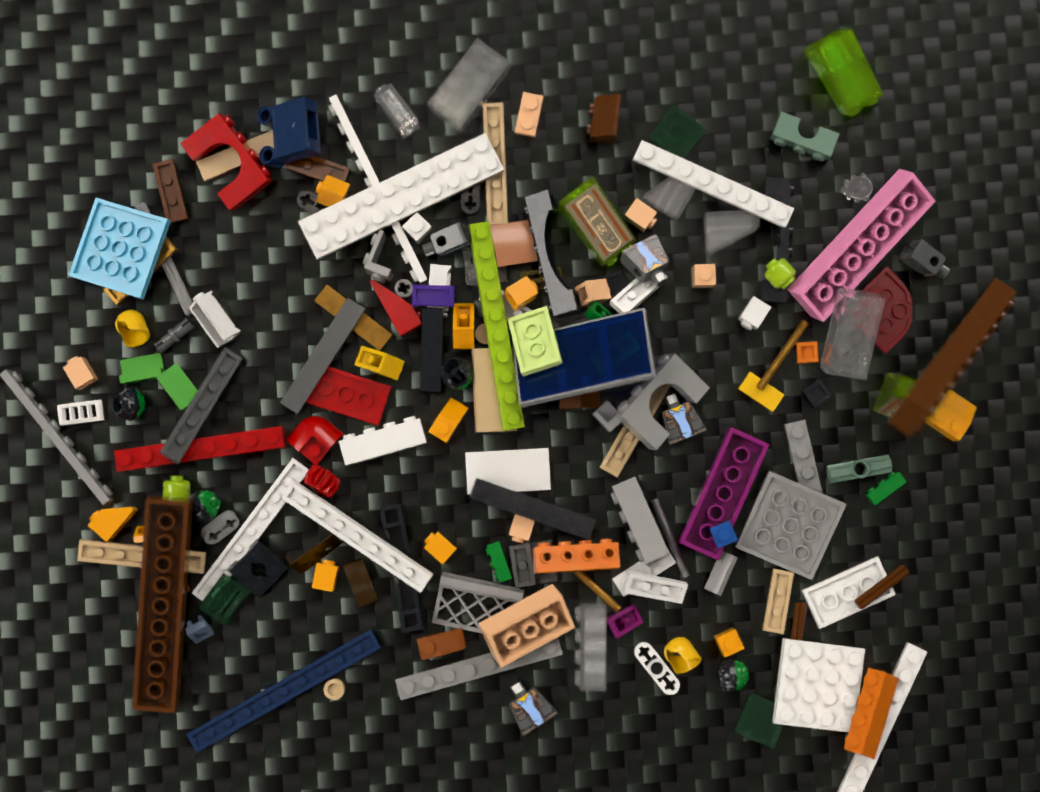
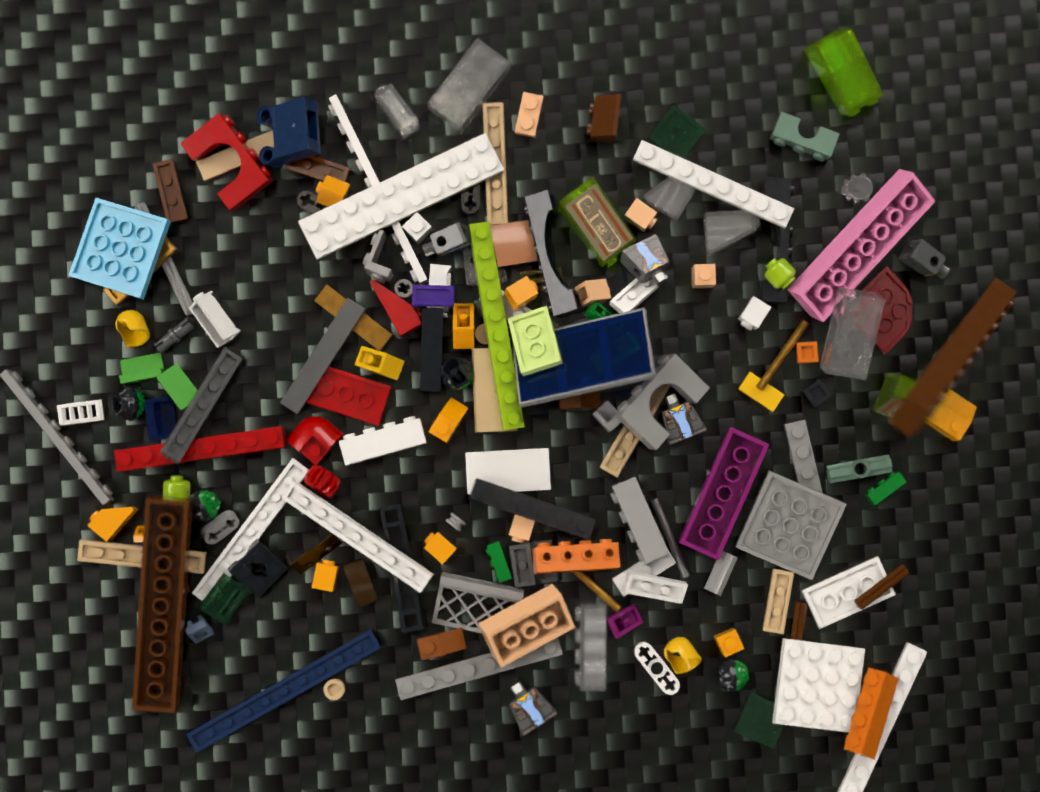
light nougat brick [63,356,98,390] -> none
blue plate [709,520,738,548] -> none
none -> clear blue panel [144,396,177,442]
none -> light grey bush [445,513,466,532]

